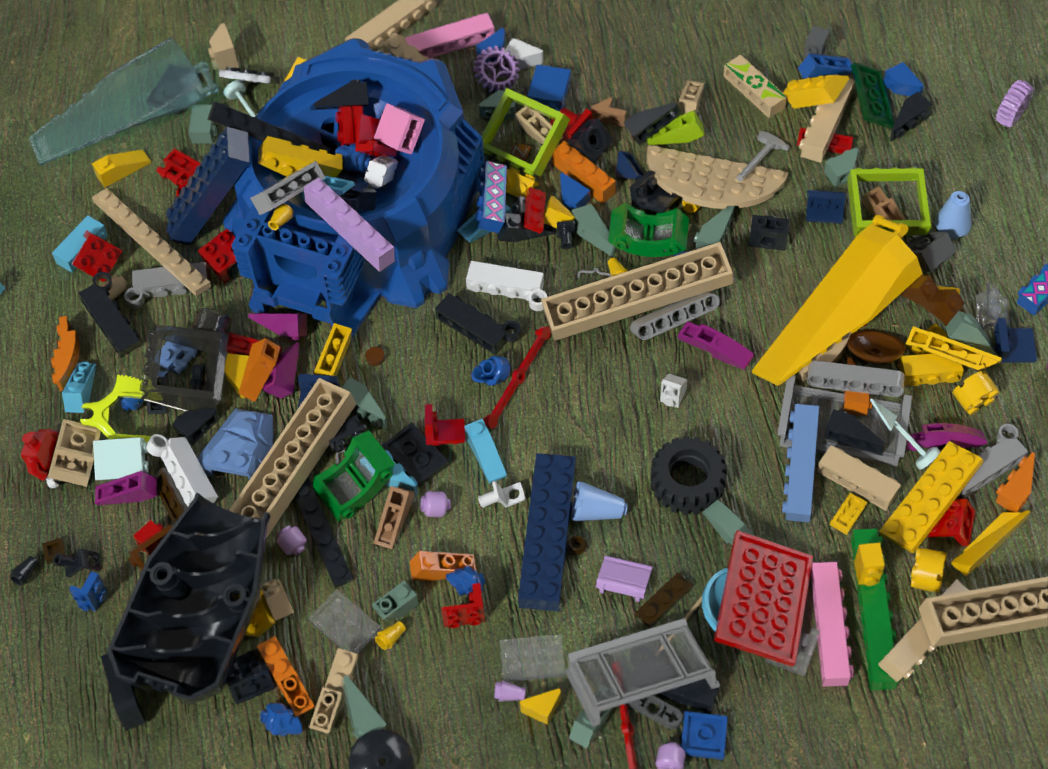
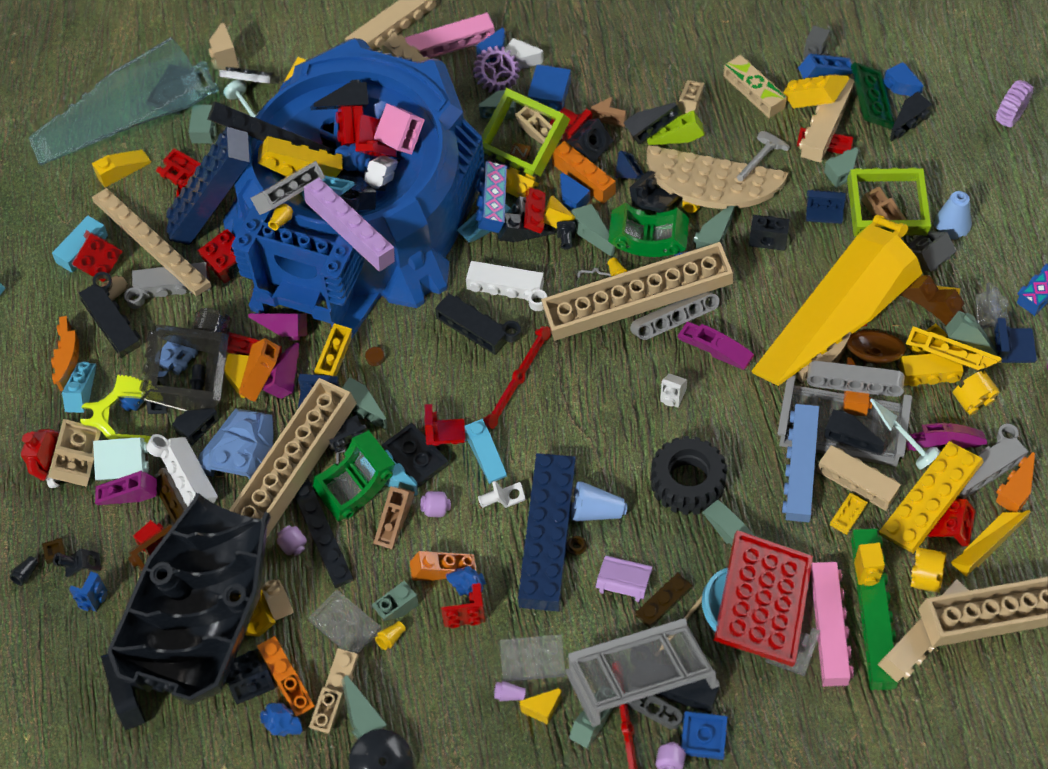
blue head [471,356,510,385] -> none

